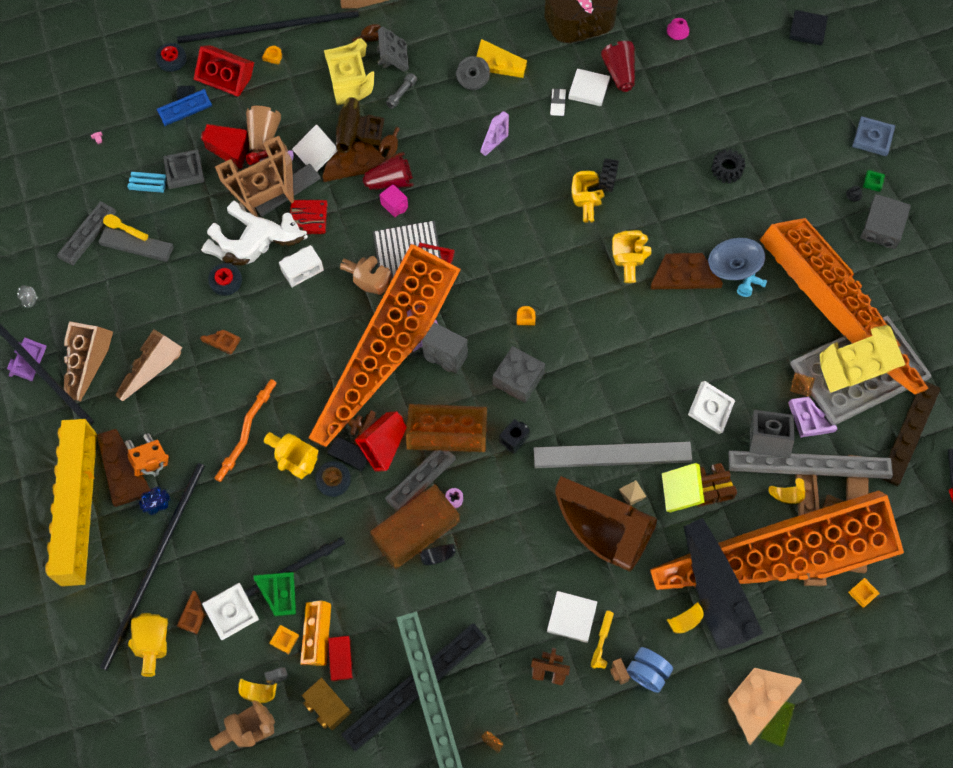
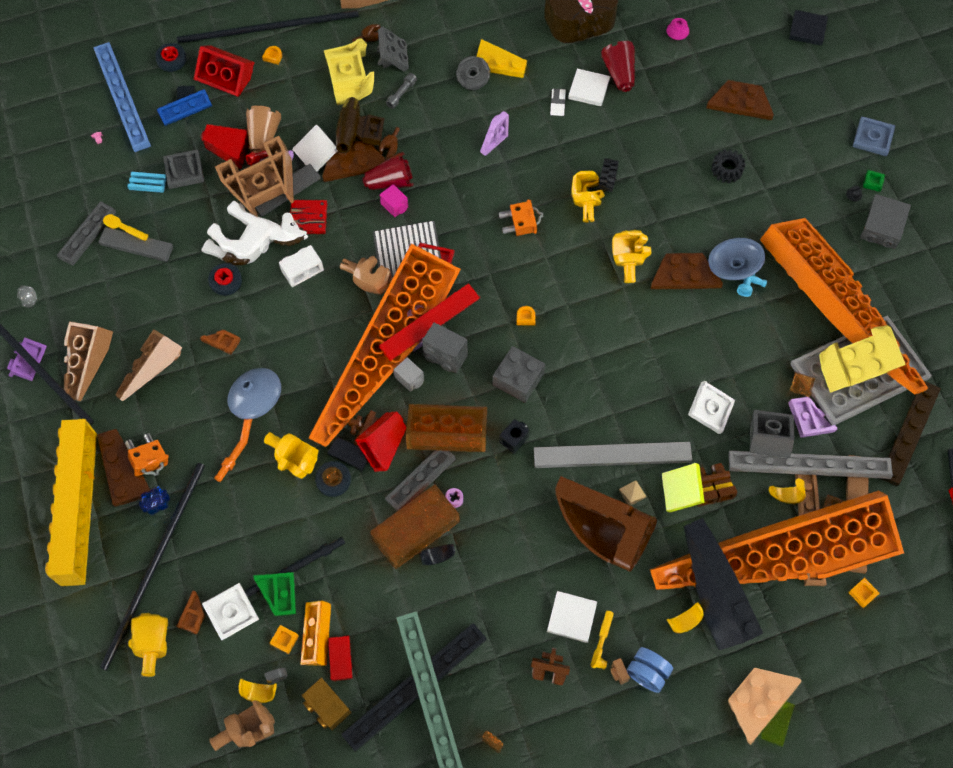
none -> medium blue tile [93,42,151,152]
none -> sand blue dish [227,368,281,419]
none -> red tile [379,283,480,362]
none -> light grey brick [394,357,424,392]
none -> orange piece [499,200,543,236]
none -> reddish brown wing [706,80,774,120]

